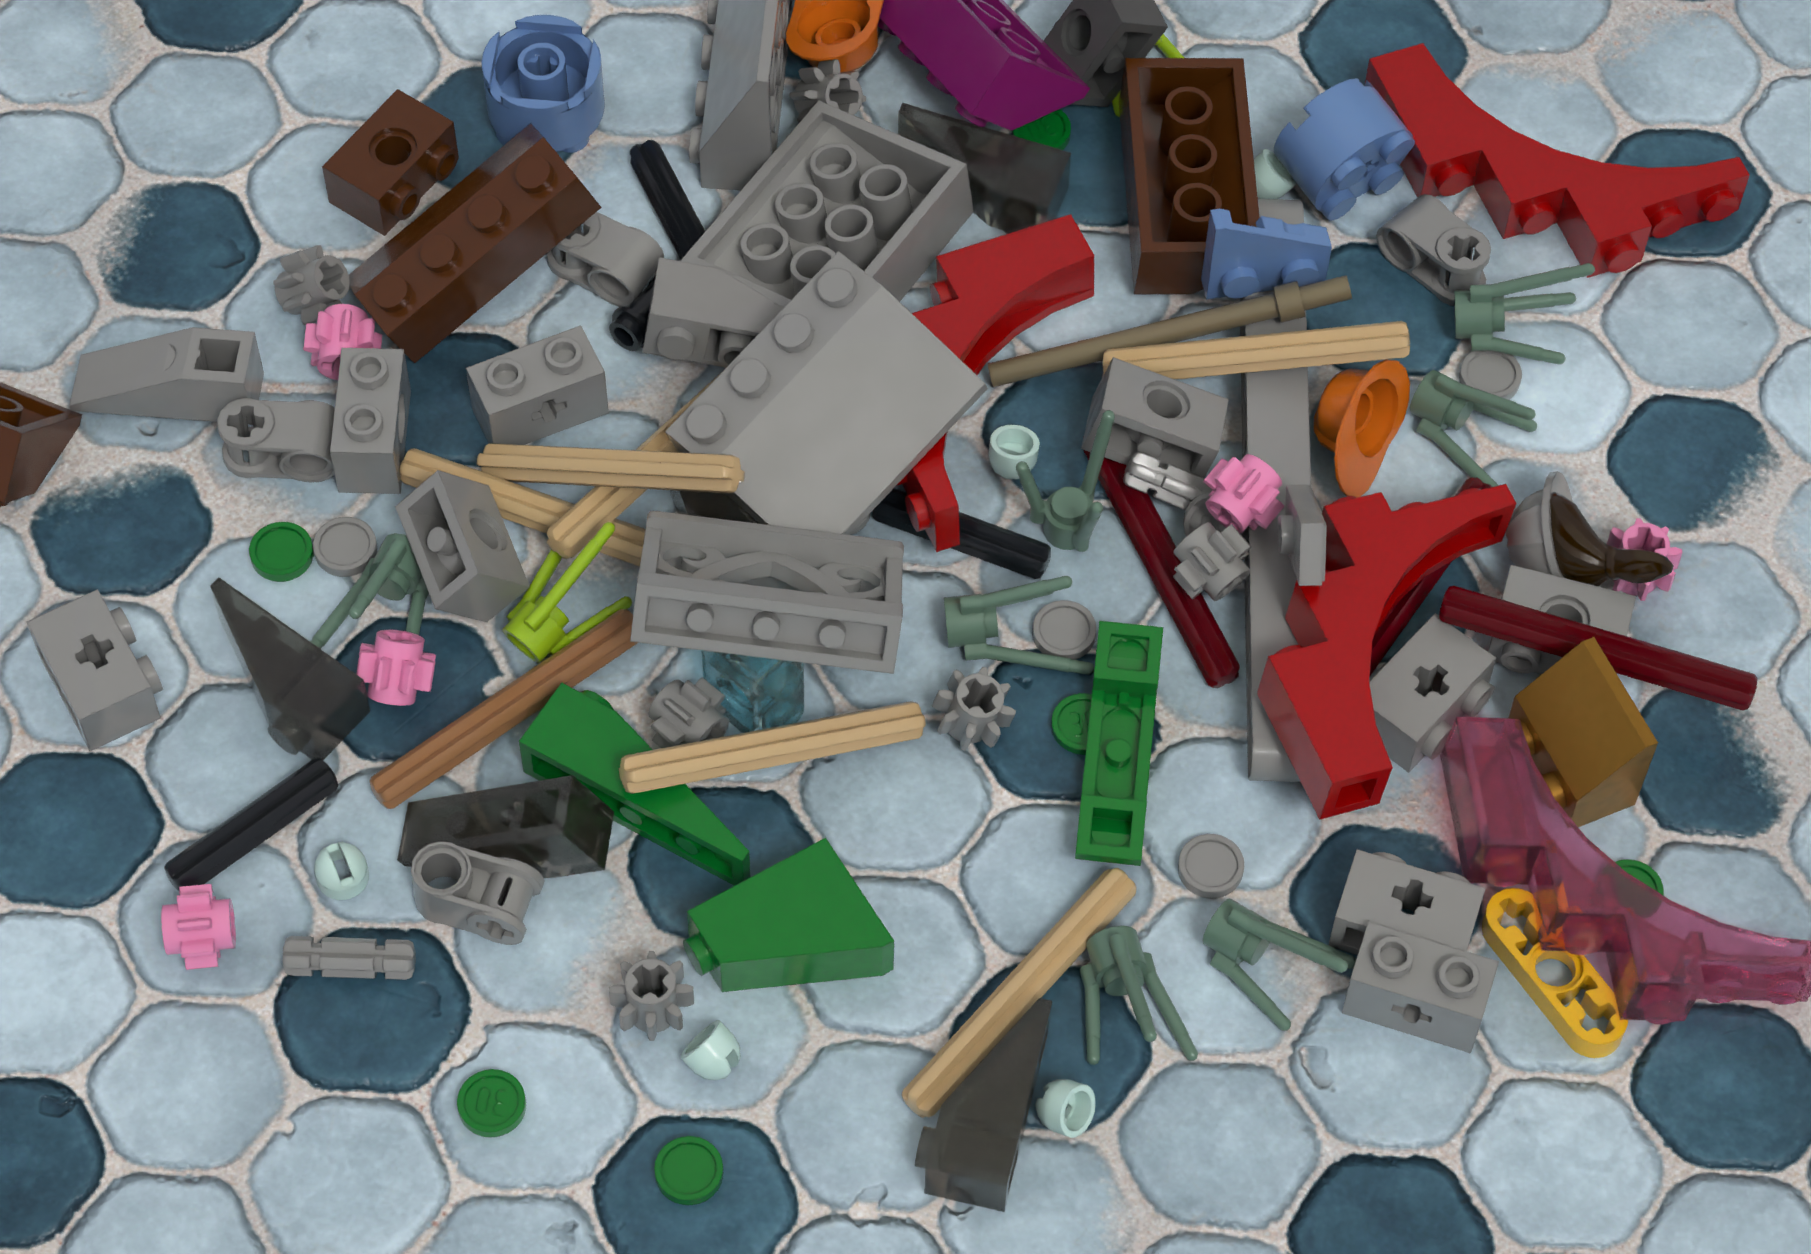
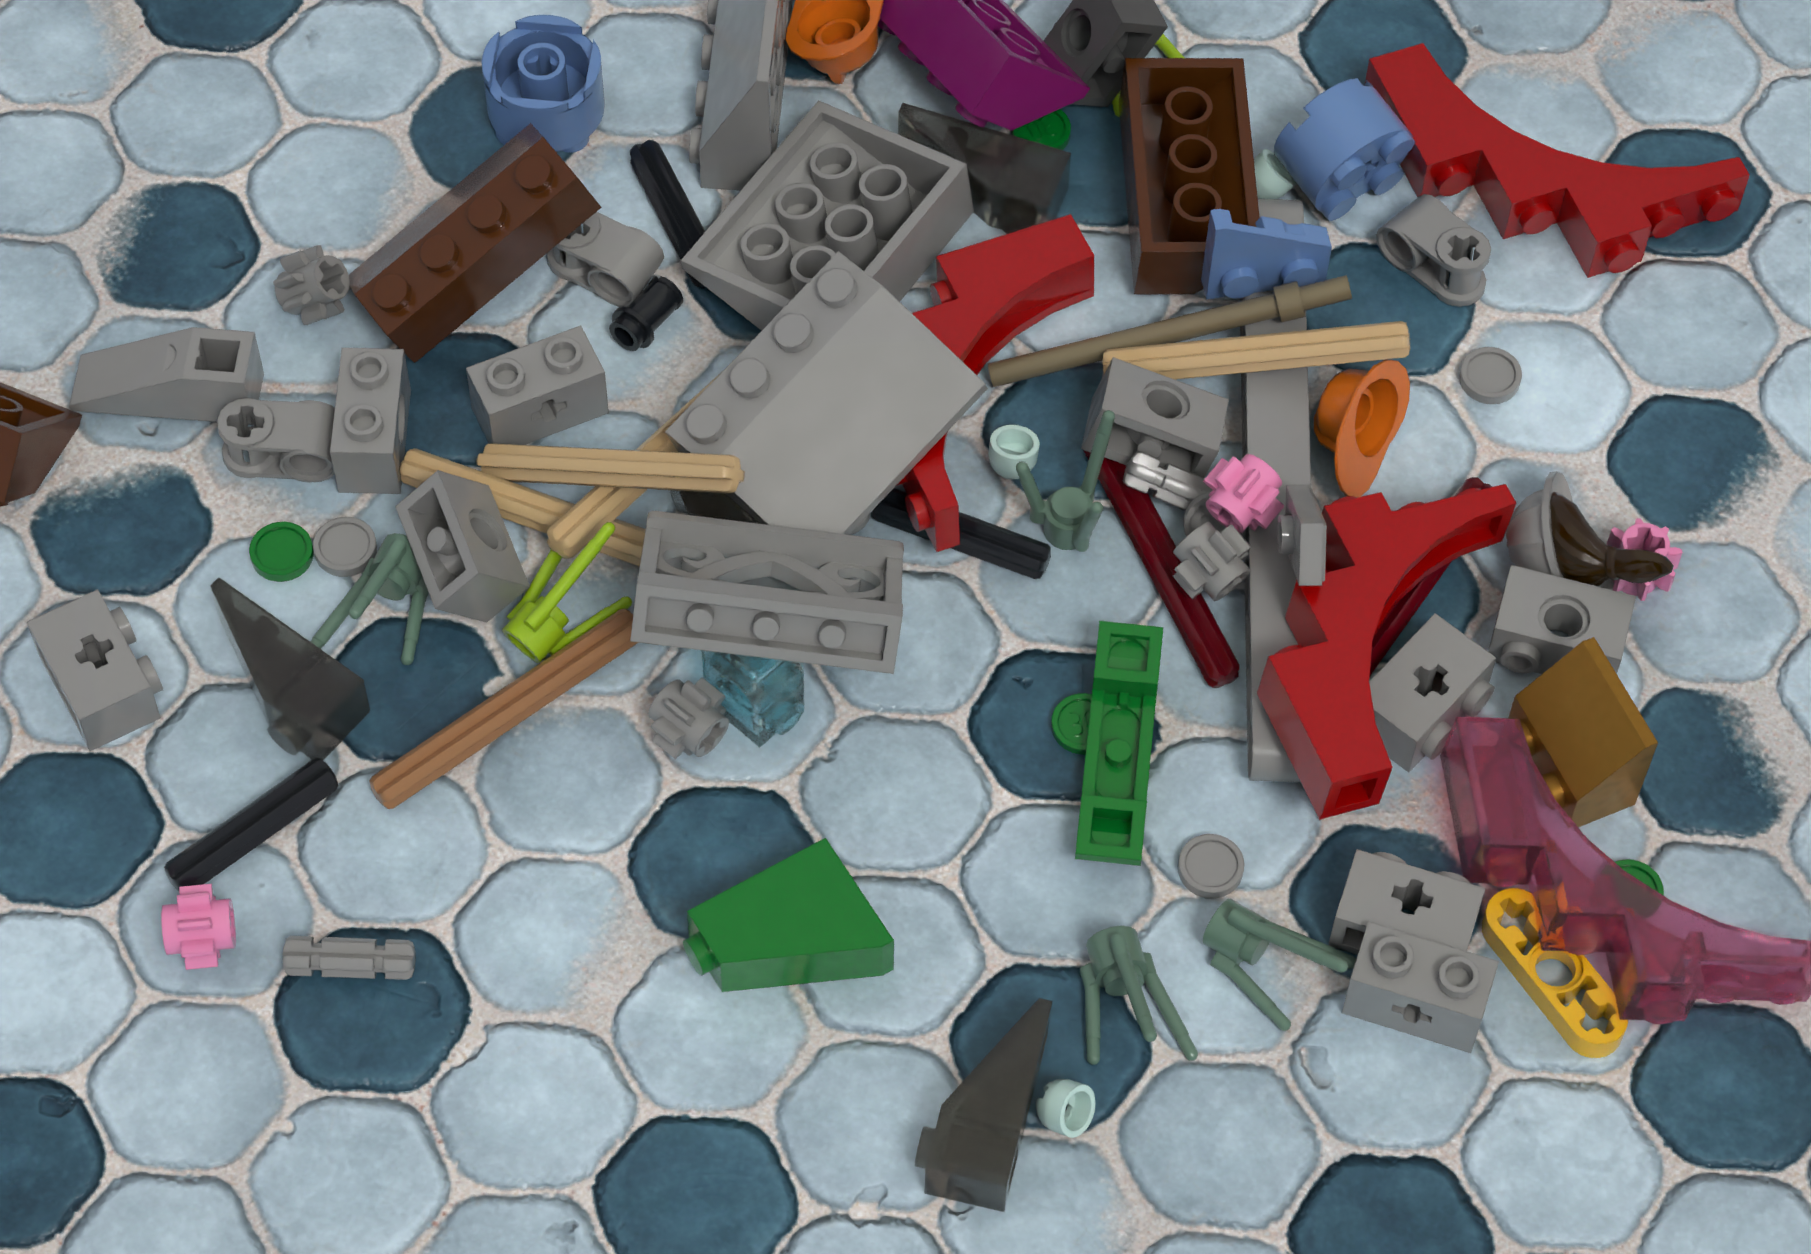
bright pink gear [303,304,383,380] -> none
light aqua hinge [314,841,369,900] -> none
reddish brown brick [322,89,459,236] -> none
bright pink gear [355,630,436,706] -> none
clear smoke slope [397,775,614,878] -> none
light grey piece [411,841,545,945] -> none
green piece [457,1069,526,1138] -> none
green slope [519,683,751,886] -> none
light grey gear [609,951,694,1041] -> none
tan axle [619,701,926,794] -> none
light grey slope [642,257,783,368] -> none
green piece [654,1136,723,1205] -> none
light aqua hinge [680,1020,741,1080] -> none
light grey gear [790,59,866,123] -> none
tan axle [902,868,1137,1118] -> none
light grey gear [932,667,1016,751] -> none
sand green plant [944,576,1095,675] -> none
light grey piece [1033,600,1096,660] -> none
sand green plant [1410,370,1537,487] -> none
dark red axle [1439,586,1757,710] -> none
sand green plant [1454,263,1595,364] -> none

